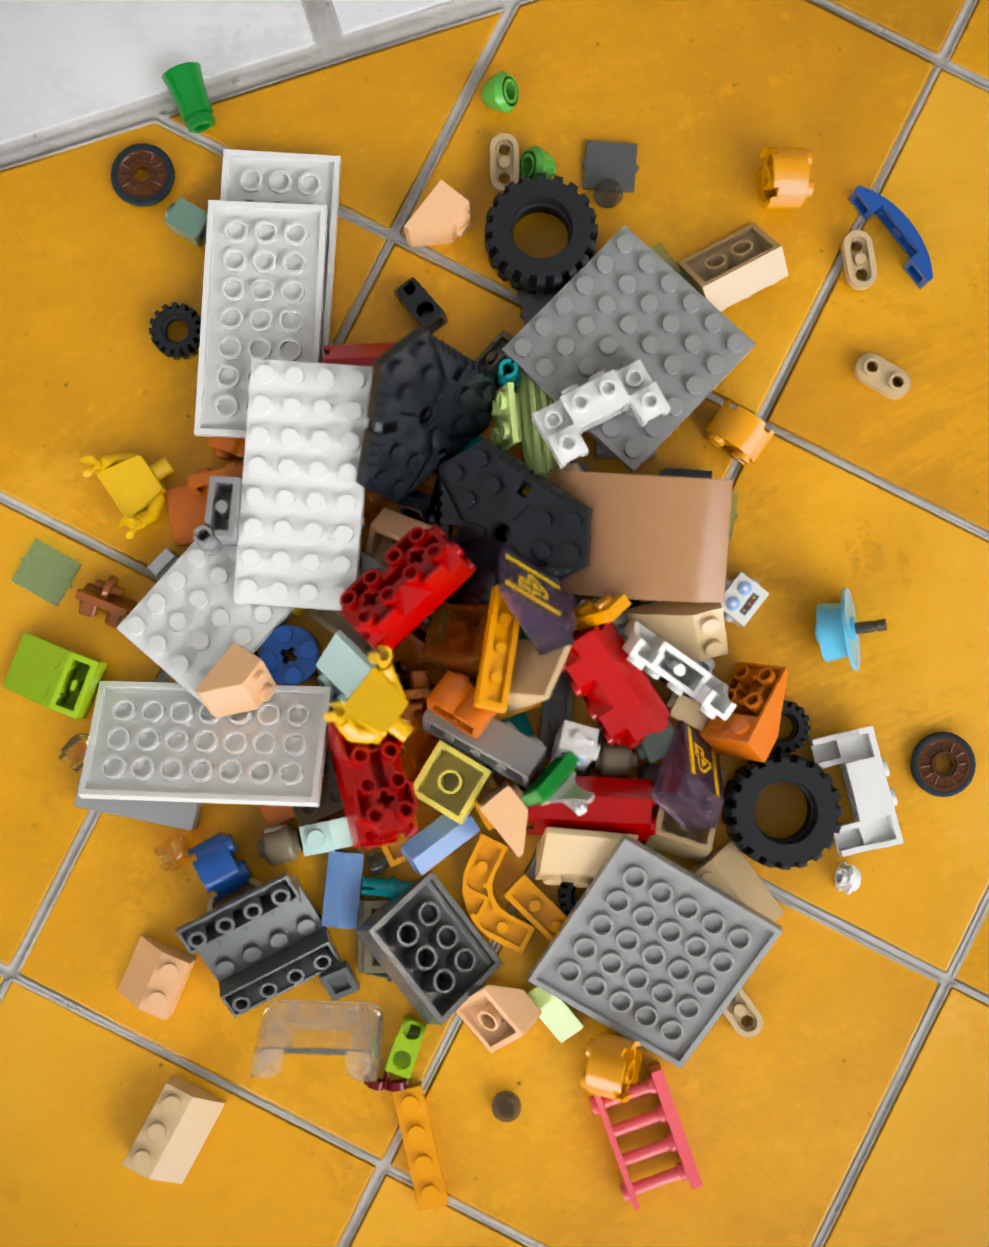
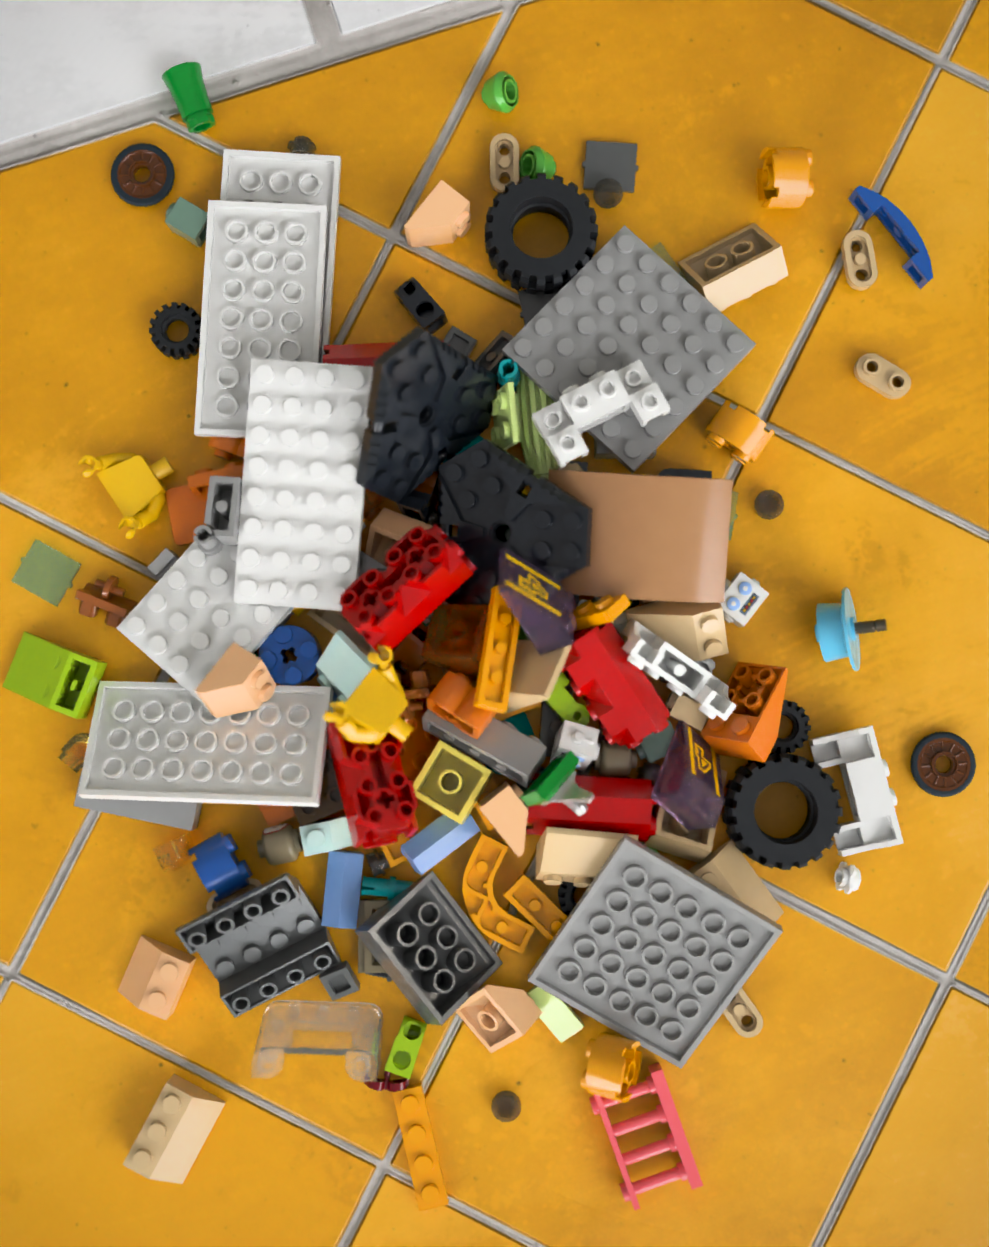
none -> clear smoke plate [287,136,316,154]
none -> dark grey tile [444,325,477,357]
none -> lime leg [544,673,590,726]
none -> clear smoke plate [754,490,784,520]

